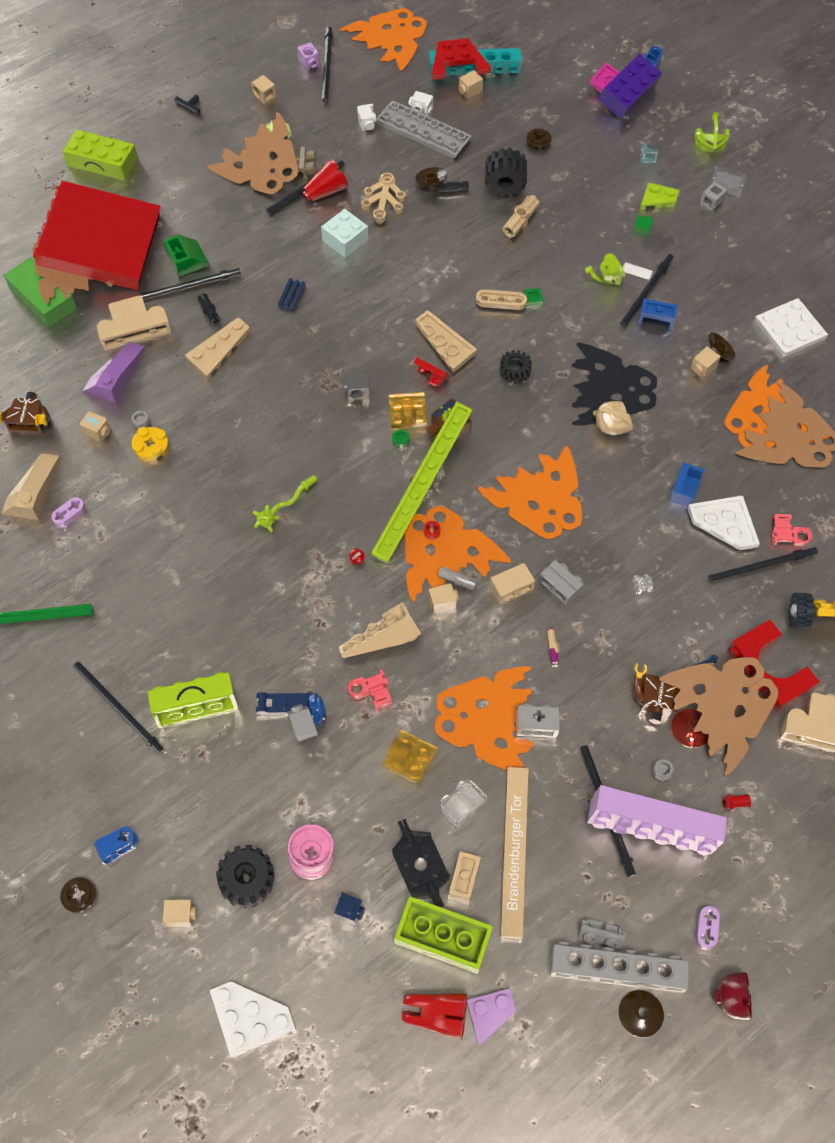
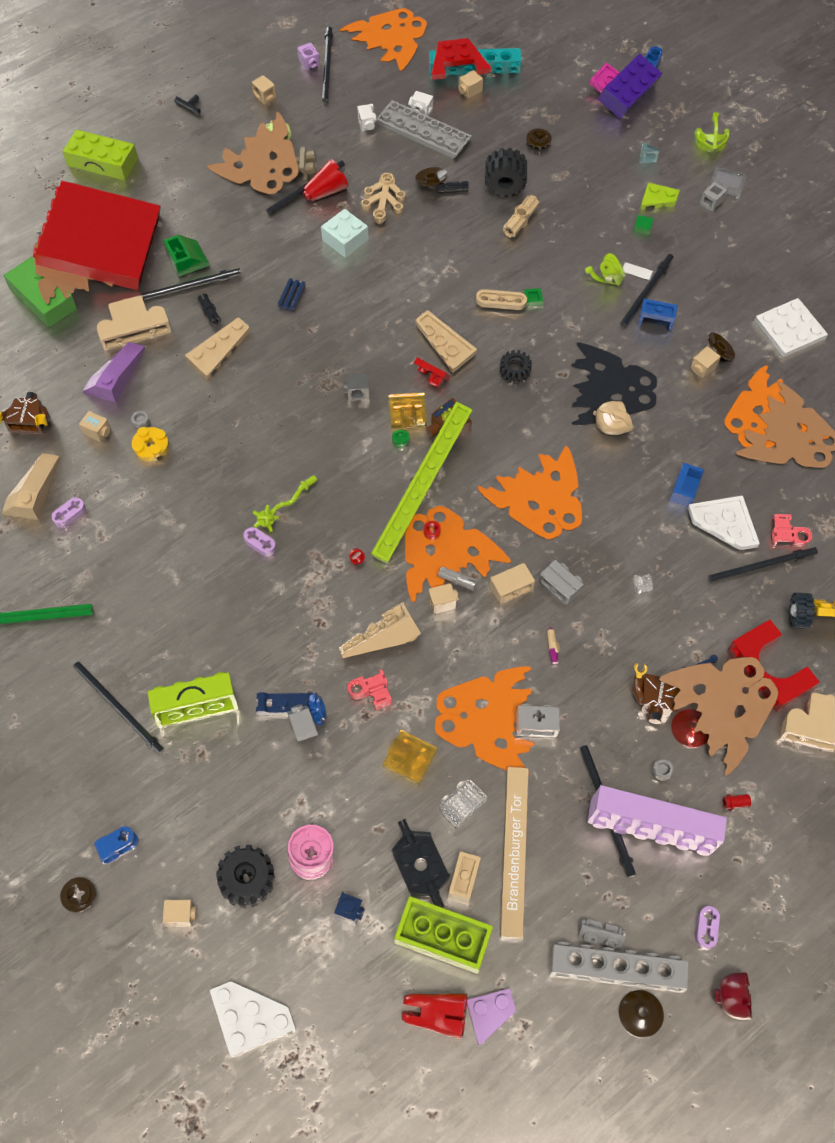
none -> lavender beam [243,527,276,556]

